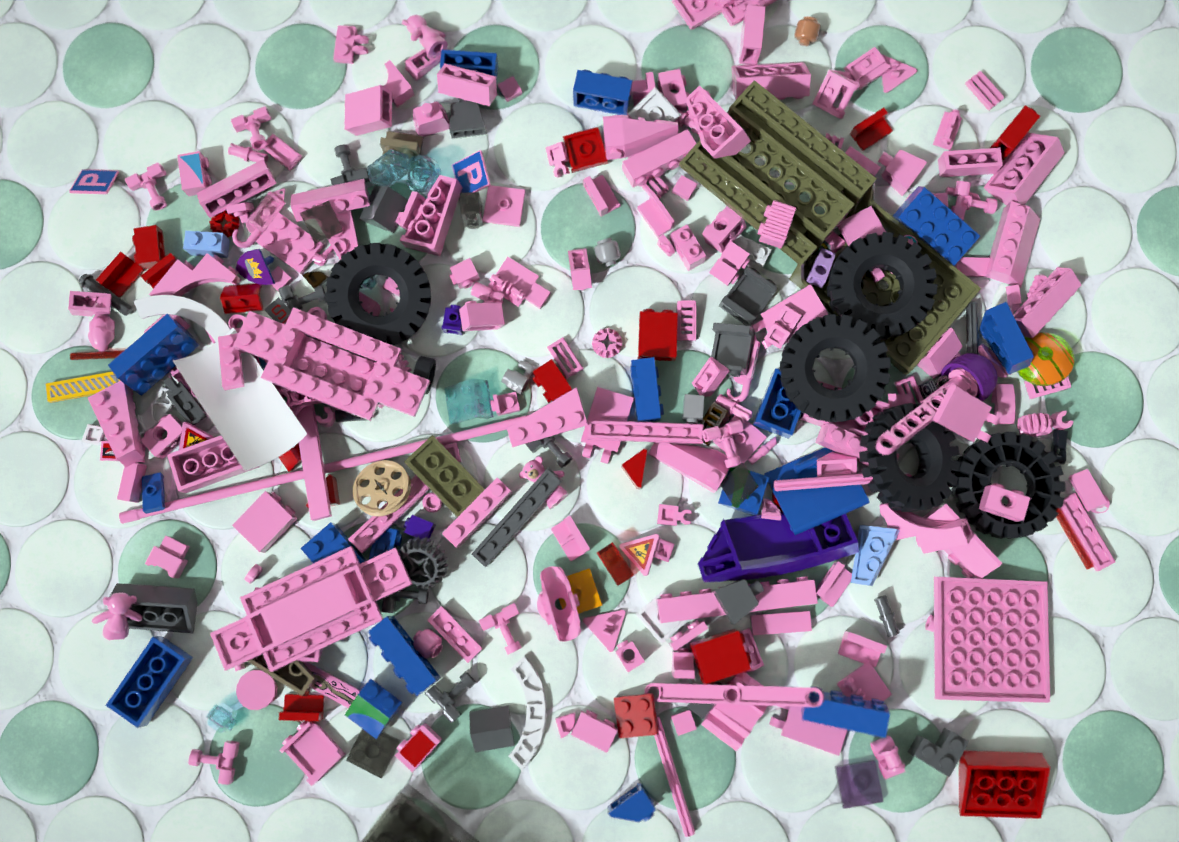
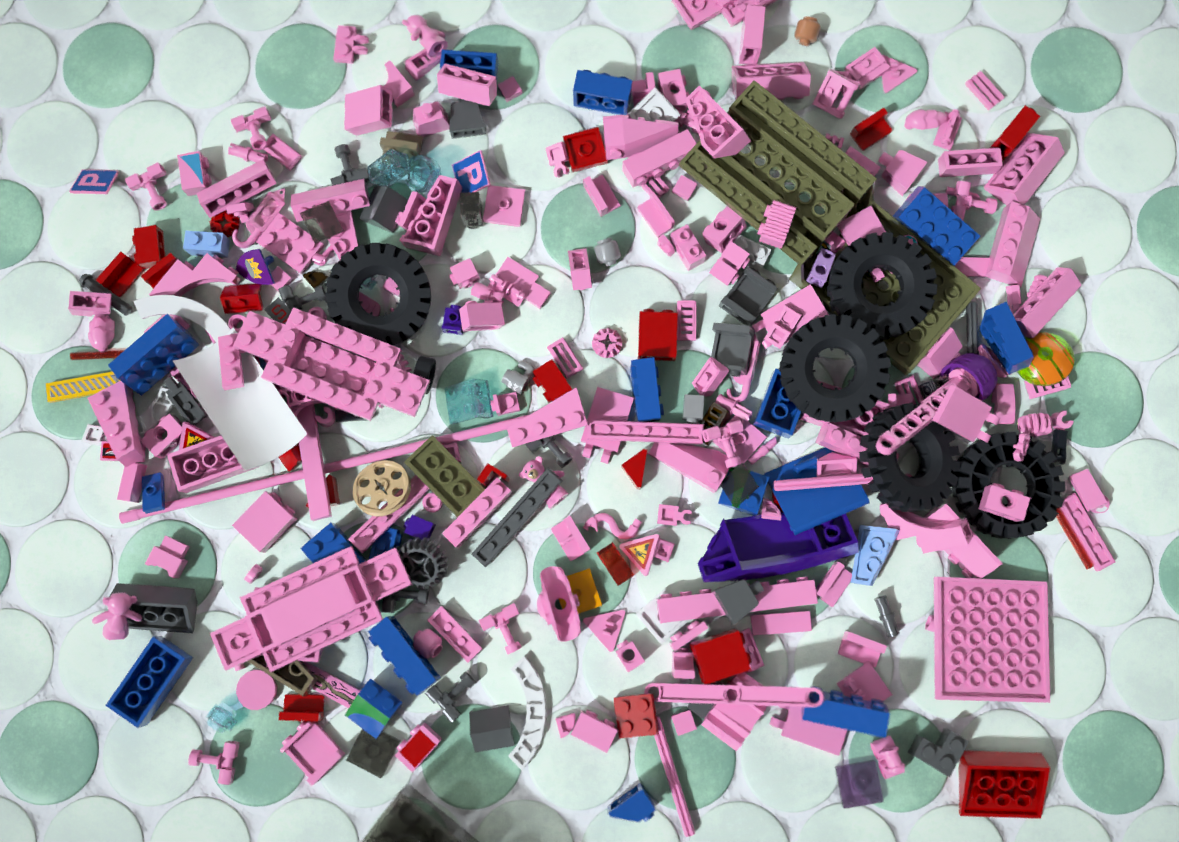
none -> red panel [477,463,510,487]
none -> bright pink animal [583,513,642,539]
none -> bright pink arm [904,109,947,130]
none -> bright pink piece [1013,433,1030,461]

